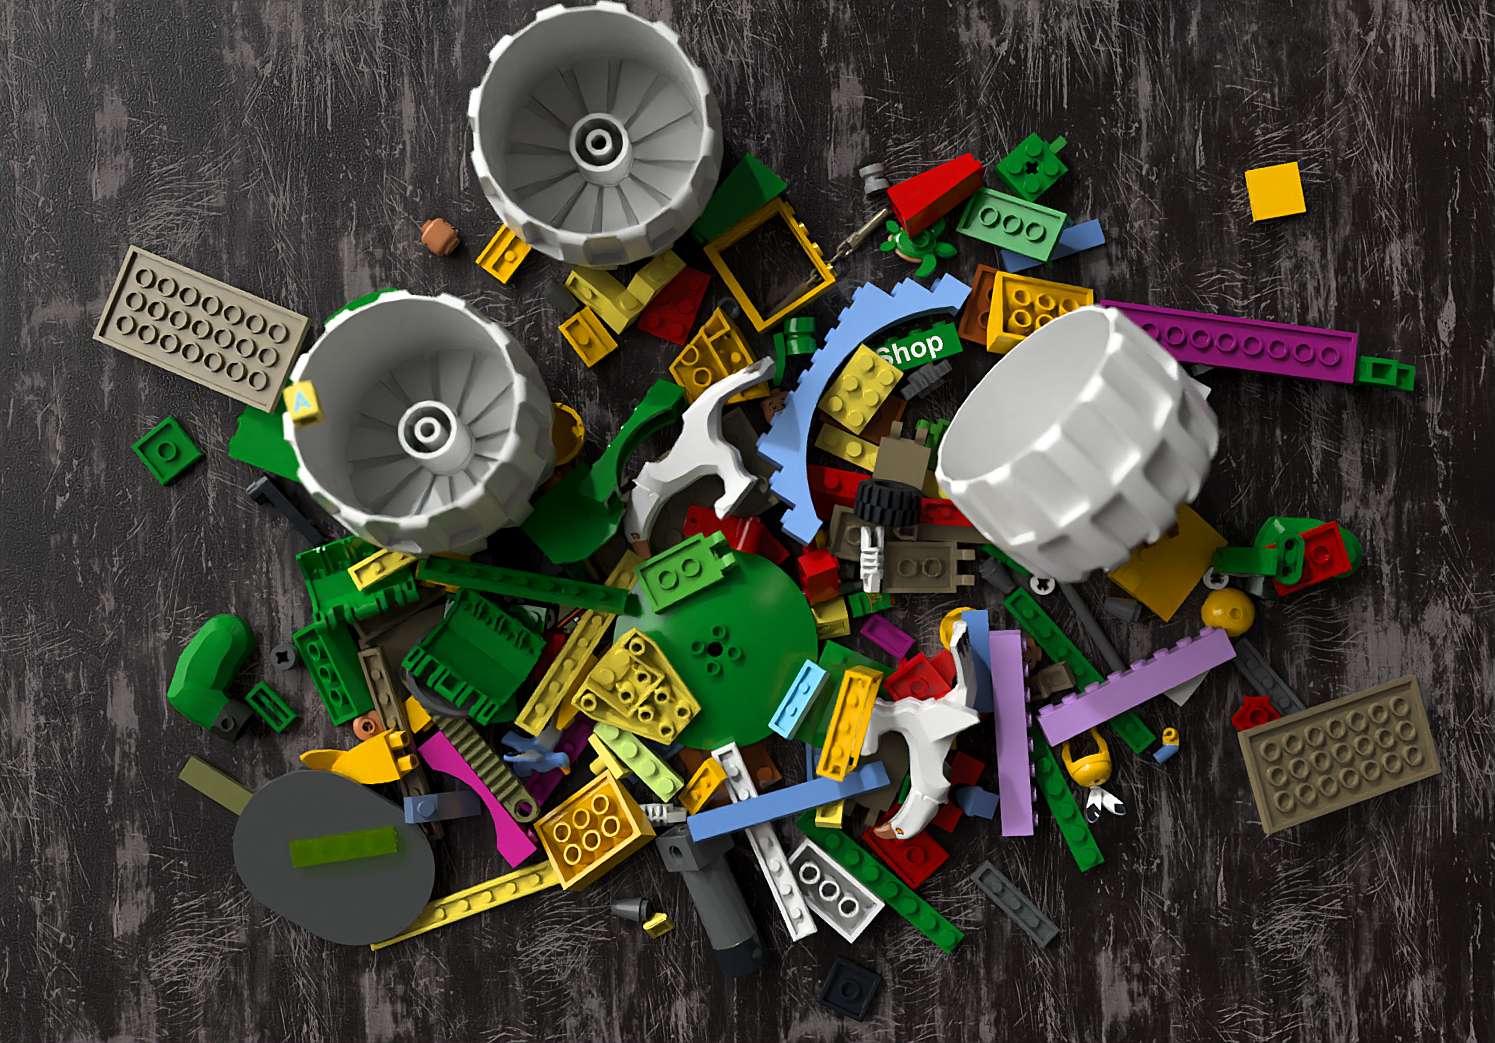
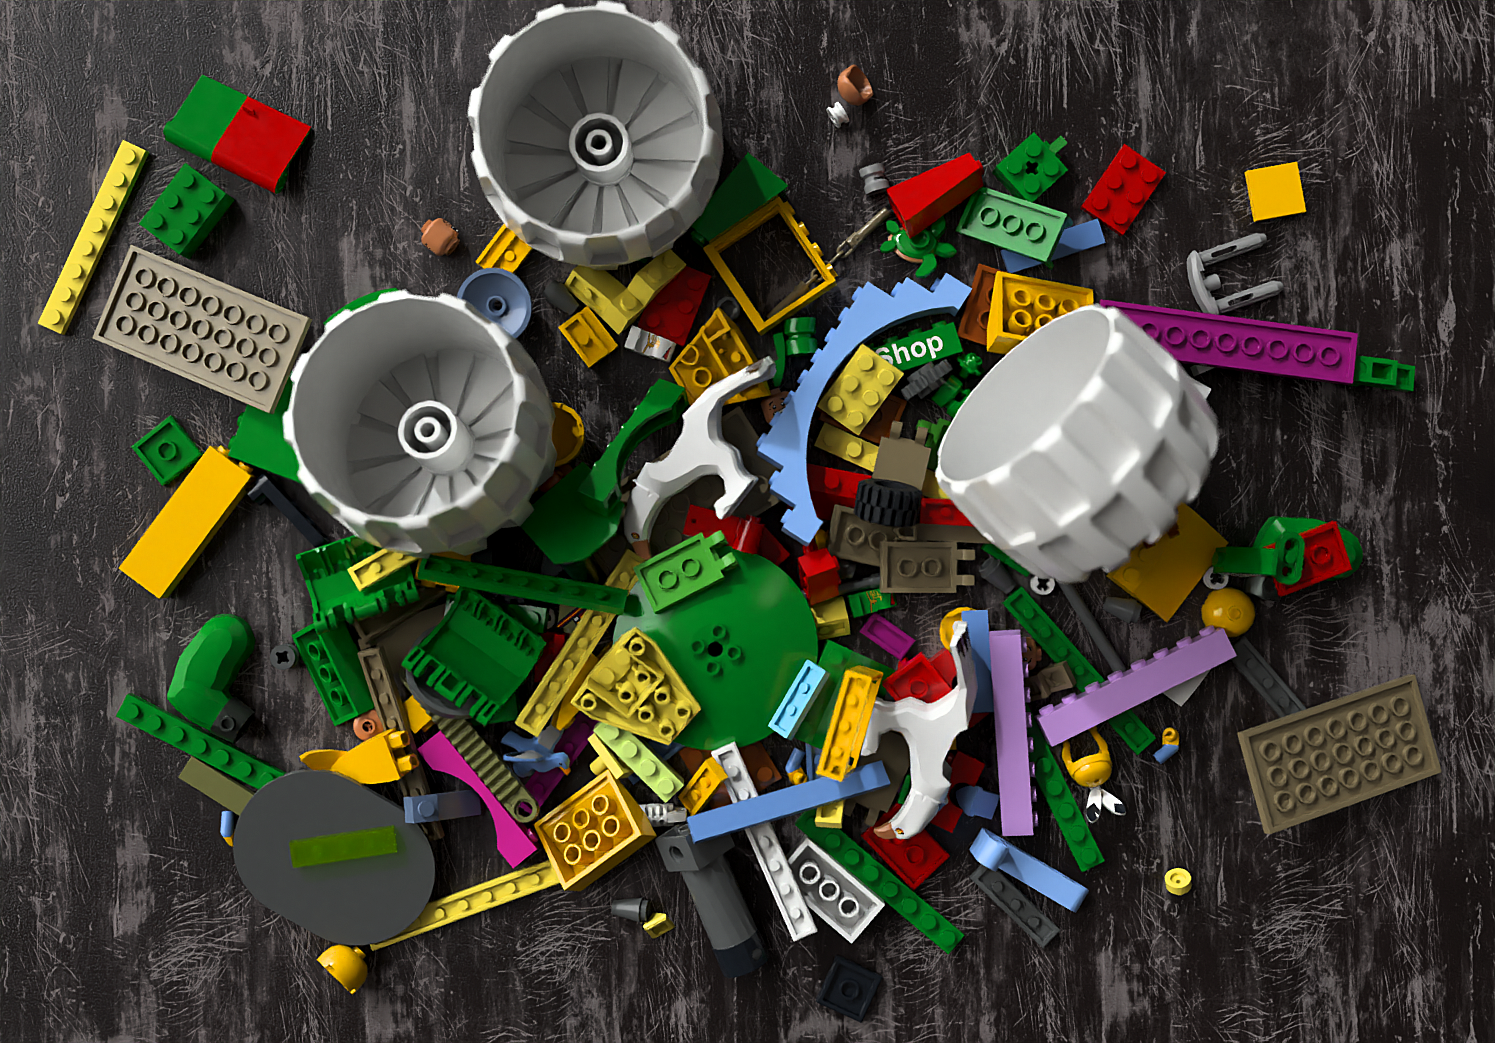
green tile [244,680,299,734] -> none
light yellow brick [283,382,326,429] -> none
white hinge [860,526,884,593] -> none
white slope [916,698,979,743] -> none
red animal [1232,695,1281,731] -> none
none -> light yellow plate [38,140,149,335]
none -> green plate [116,693,286,789]
none -> yellow brick [119,445,258,599]
none -> green brick [139,163,235,259]
none -> door [163,74,312,194]
none -> medium blue arm [220,811,235,847]
none -> yellow cylinder [317,944,368,995]
none -> sand blue dish [457,268,532,339]
none -> white leg [624,325,676,363]
none -> arm [785,747,807,785]
none -> white bush [826,102,849,128]
none -> nougat hair [837,65,873,106]
none -> green wheel [930,374,972,419]
none -> green plant [957,352,985,379]
none -> light blue beam [969,827,1089,913]
none -> red plate [1080,144,1166,236]
none -> light yellow tile [1165,868,1192,895]
none -> light grey piece [1187,233,1284,315]

